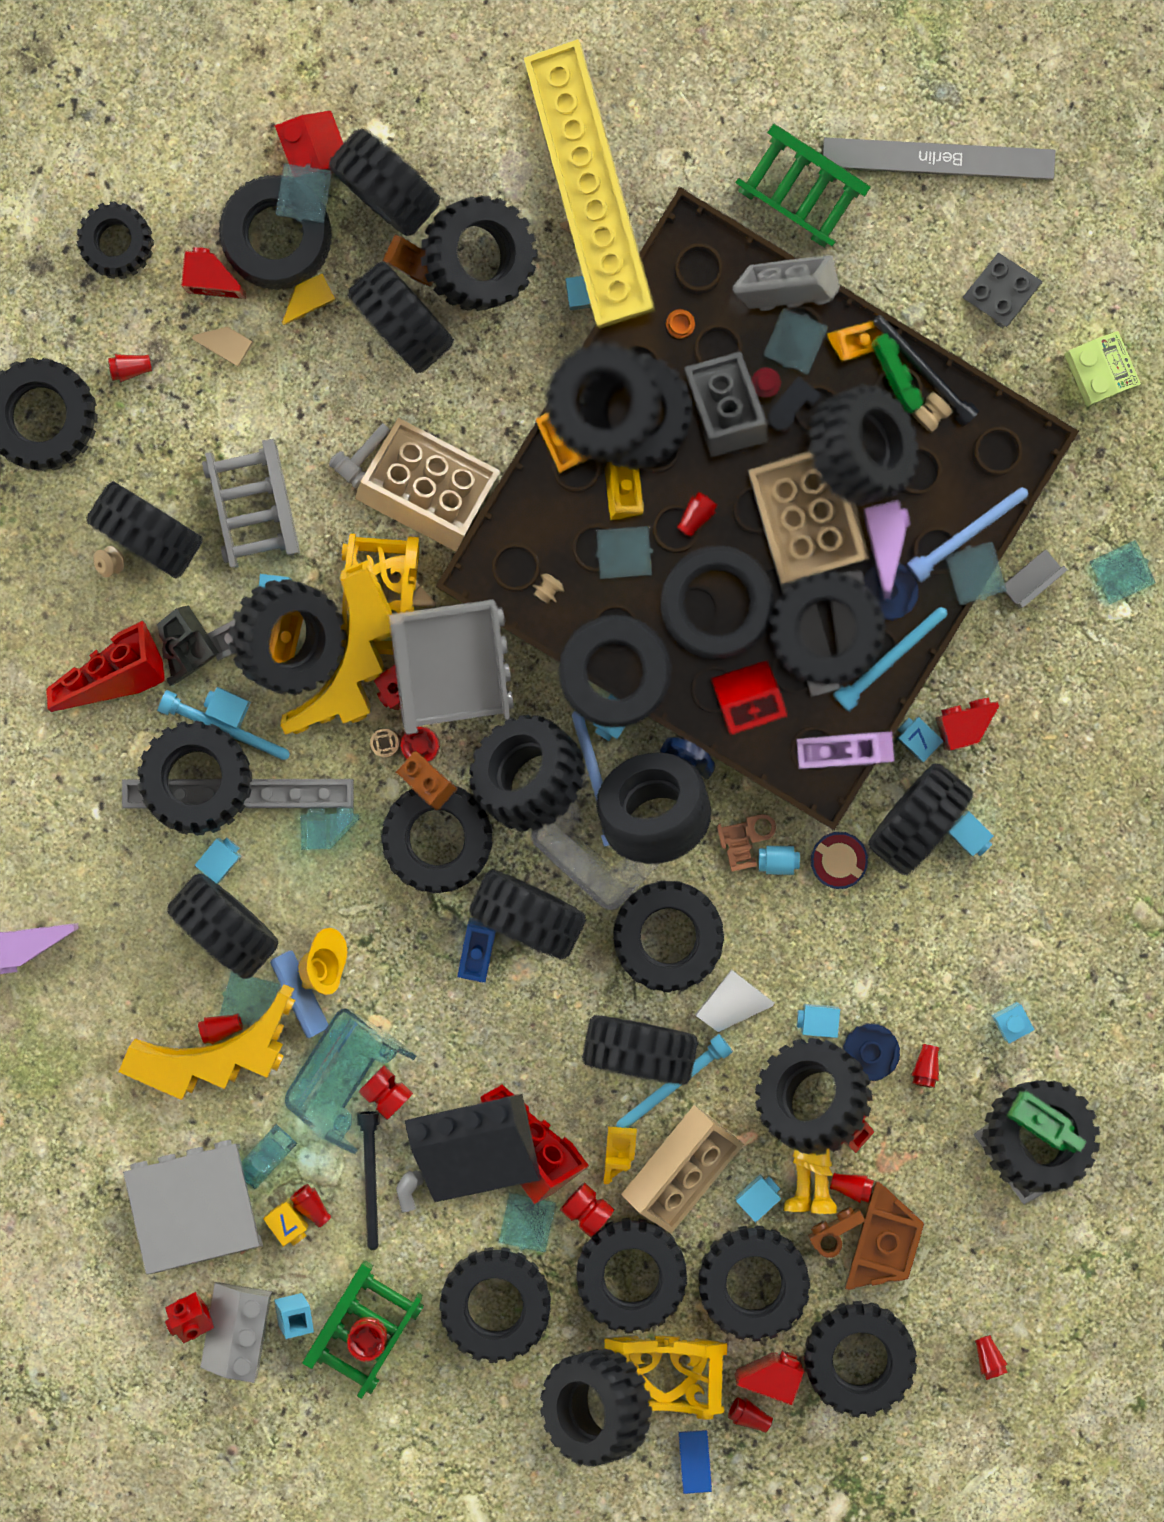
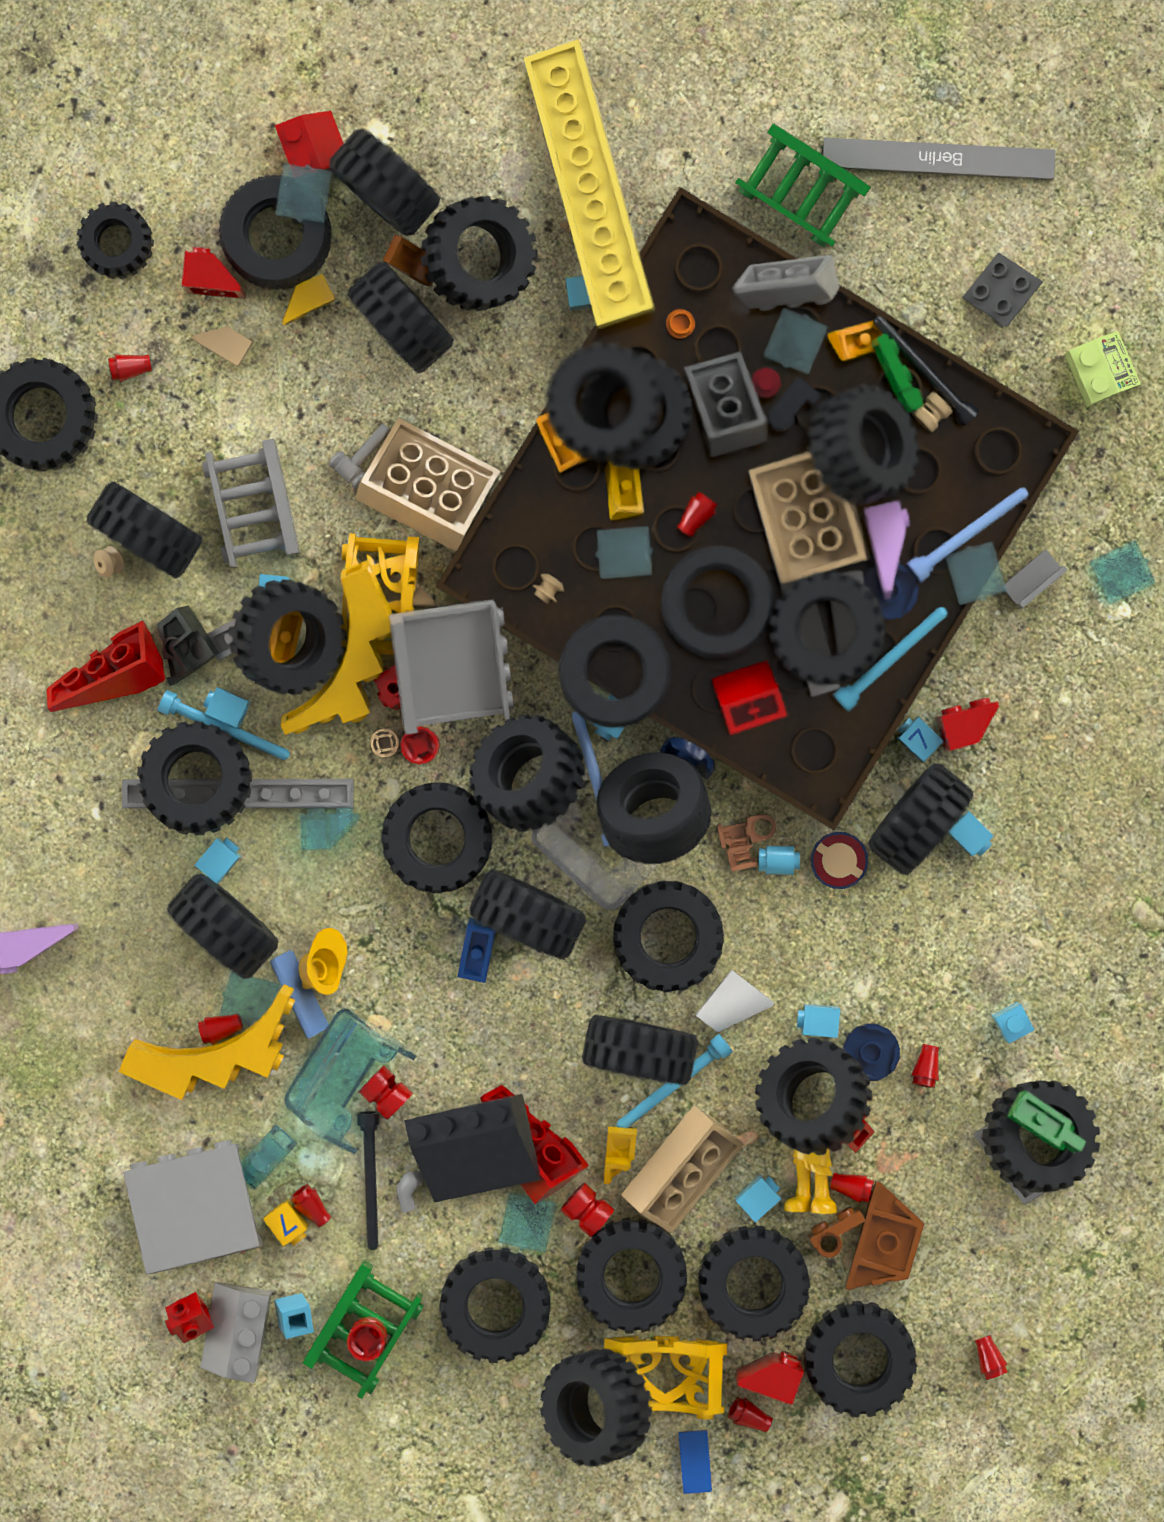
dark orange plate [396,751,457,811] -> none
lavender slope [797,732,894,768] -> none

